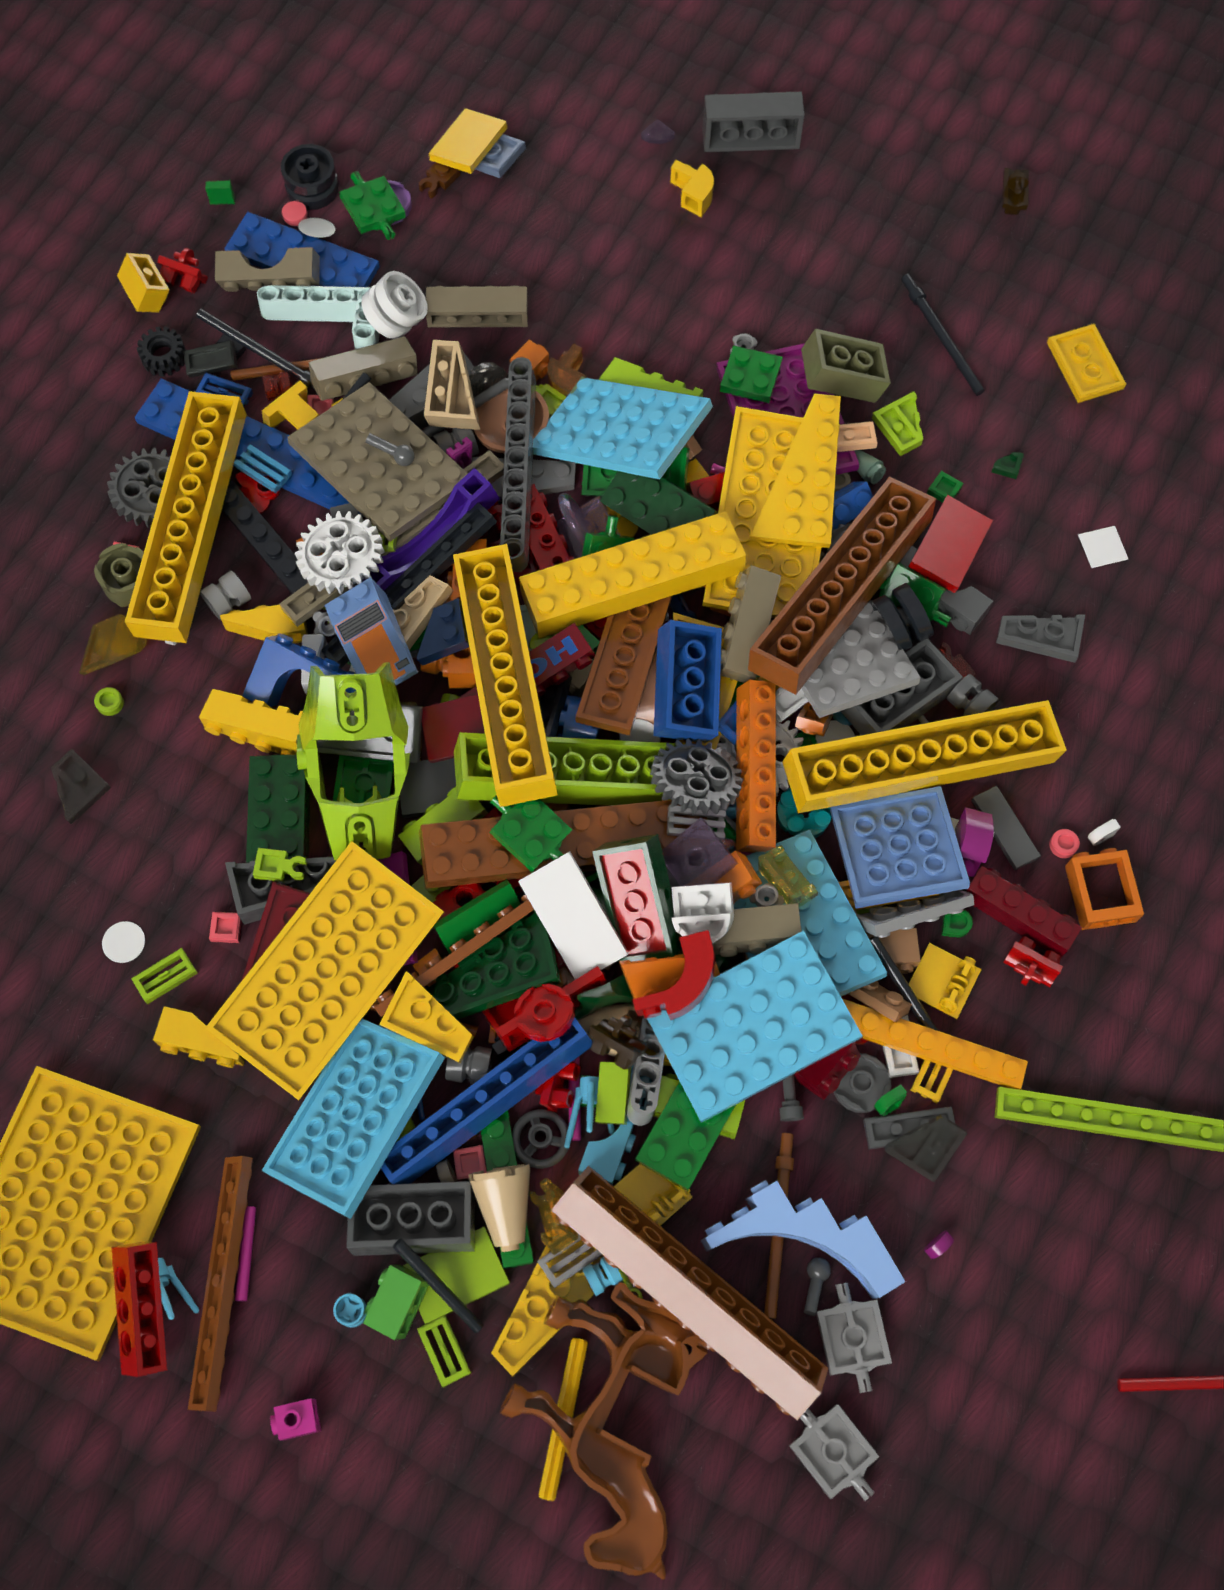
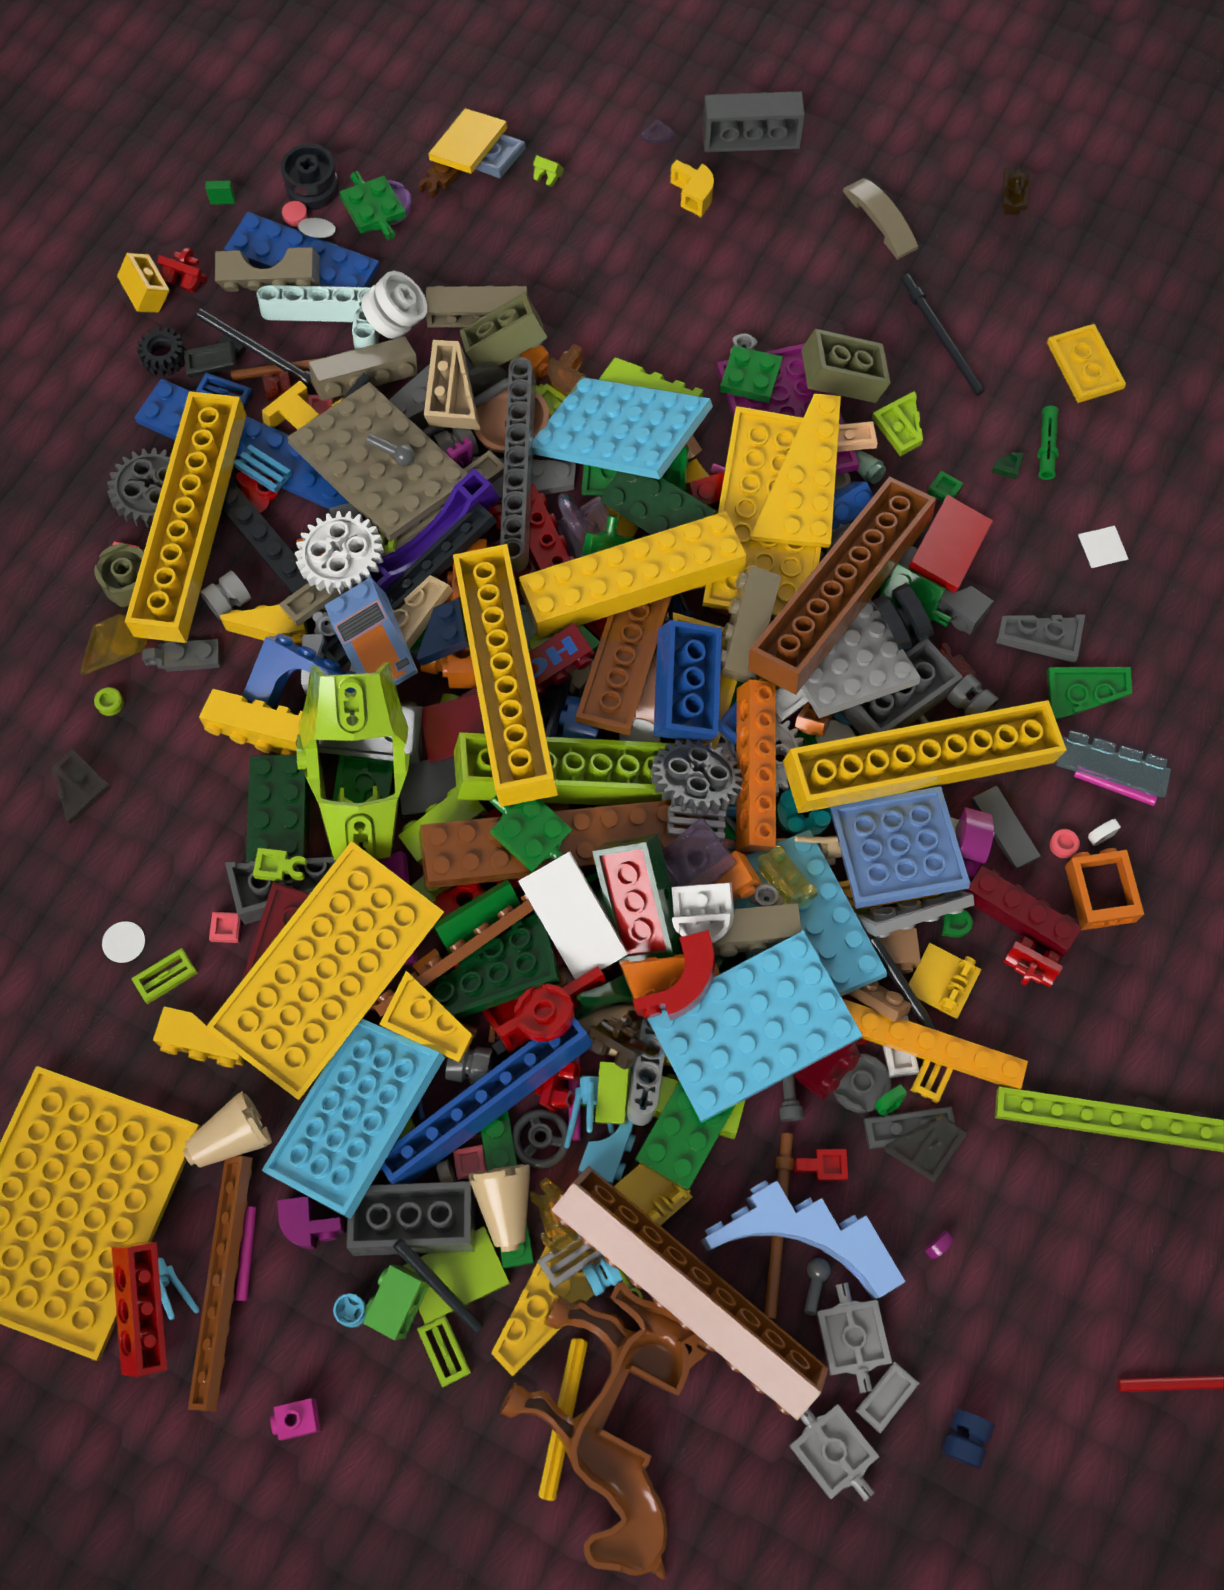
none -> dark grey hinge [142,639,220,672]
none -> tan cone [183,1092,272,1168]
none -> magenta brick [277,1197,345,1250]
none -> olive brick [459,292,548,376]
none -> lime tile [533,155,564,187]
none -> tan plant [776,835,842,865]
none -> red plate [794,1149,848,1181]
none -> dark tan slope [843,178,918,260]
none -> light grey tile [855,1362,919,1433]
none -> dark blue wheel [941,1409,995,1469]
none -> green pin [1038,406,1059,480]
none -> green wing [1047,667,1132,720]
none -> clear light blue windscreen [1056,730,1171,798]
none -> dark pink bar [1073,766,1157,806]

